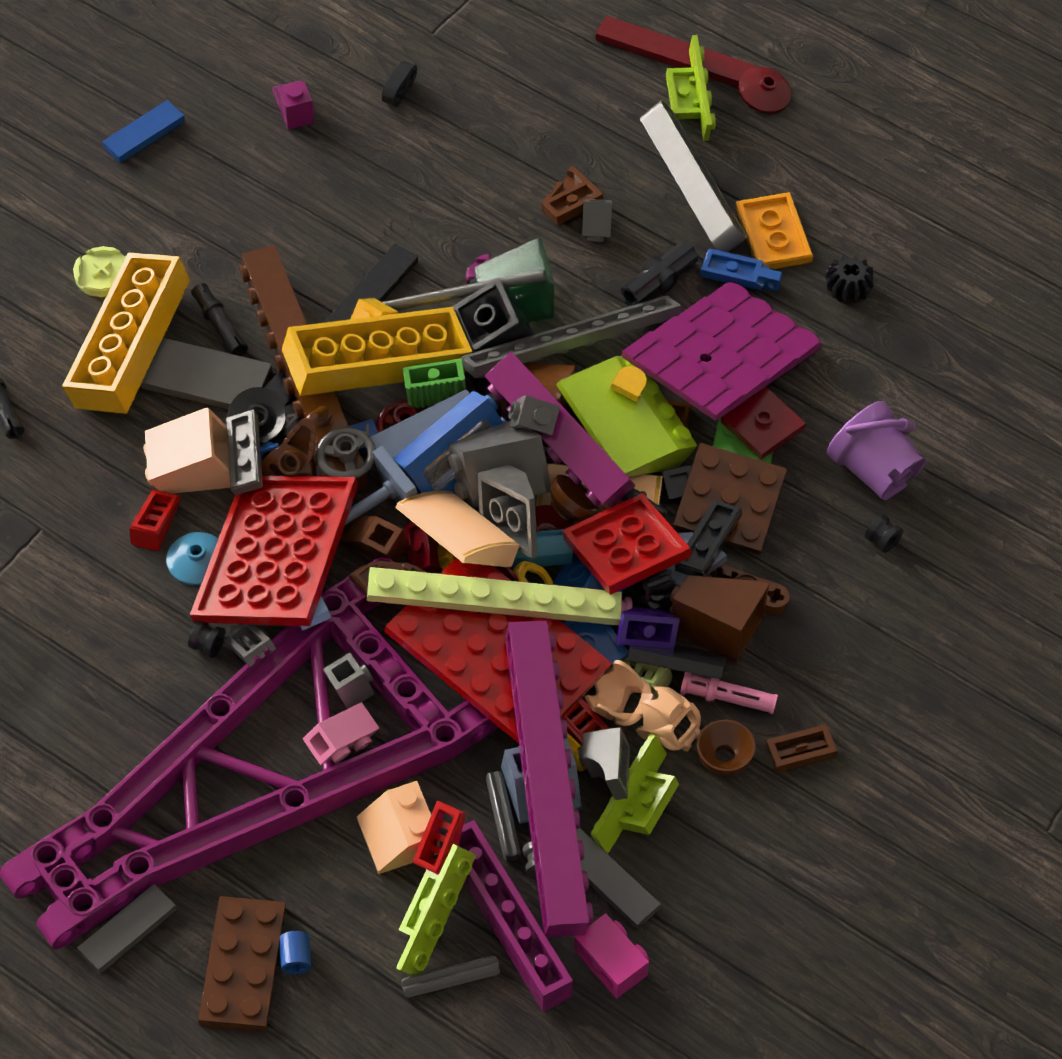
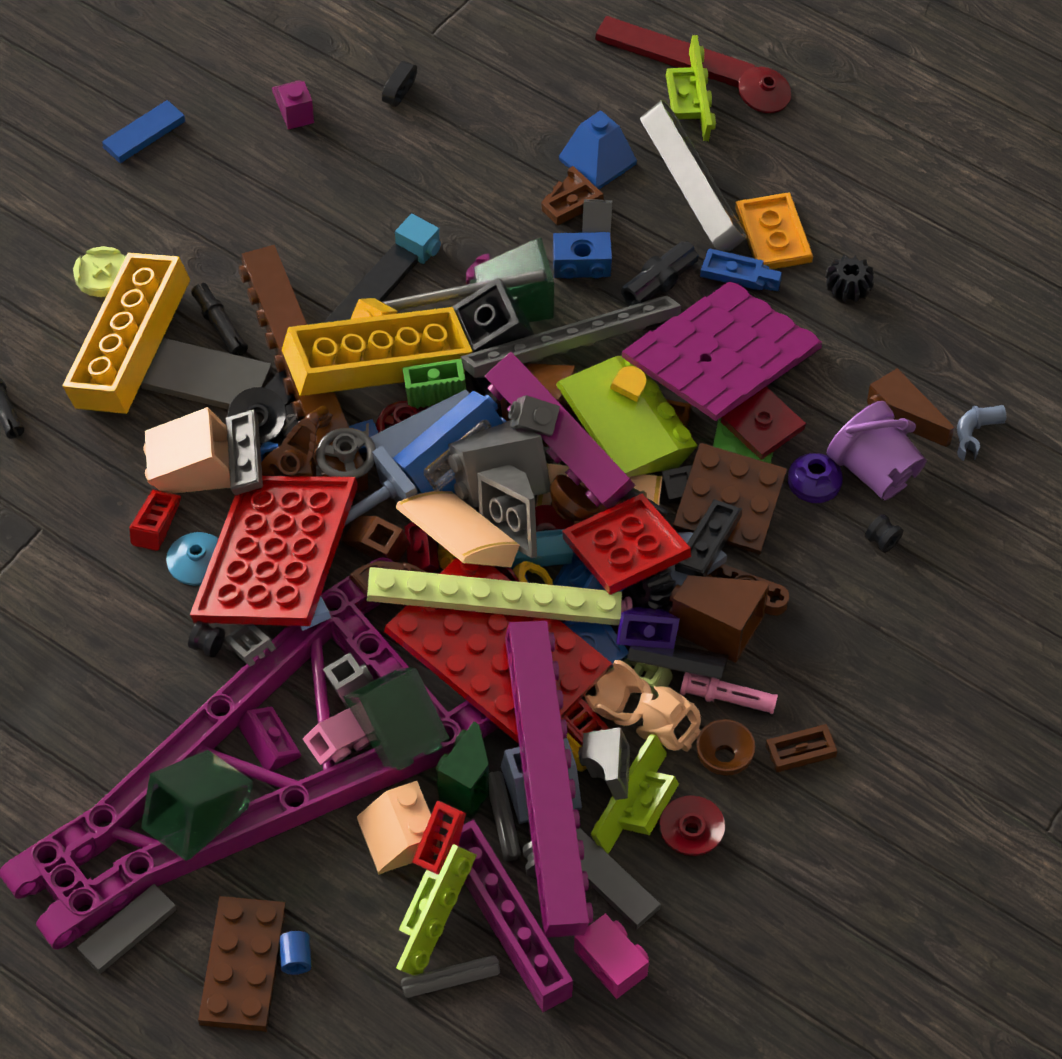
none -> clear green slope [141,750,253,861]
none -> magenta slope [238,707,301,771]
none -> clear green slope [343,668,449,770]
none -> dark azure brick [395,213,441,264]
none -> dark green slope [436,722,489,819]
none -> blue brick [553,232,612,279]
none -> blue slope [559,110,637,189]
none -> dark red dish [660,795,725,856]
none -> dark purple piece [788,453,842,503]
none -> reddish brown slope [867,368,955,447]
none -> sand blue piece [957,405,1006,461]

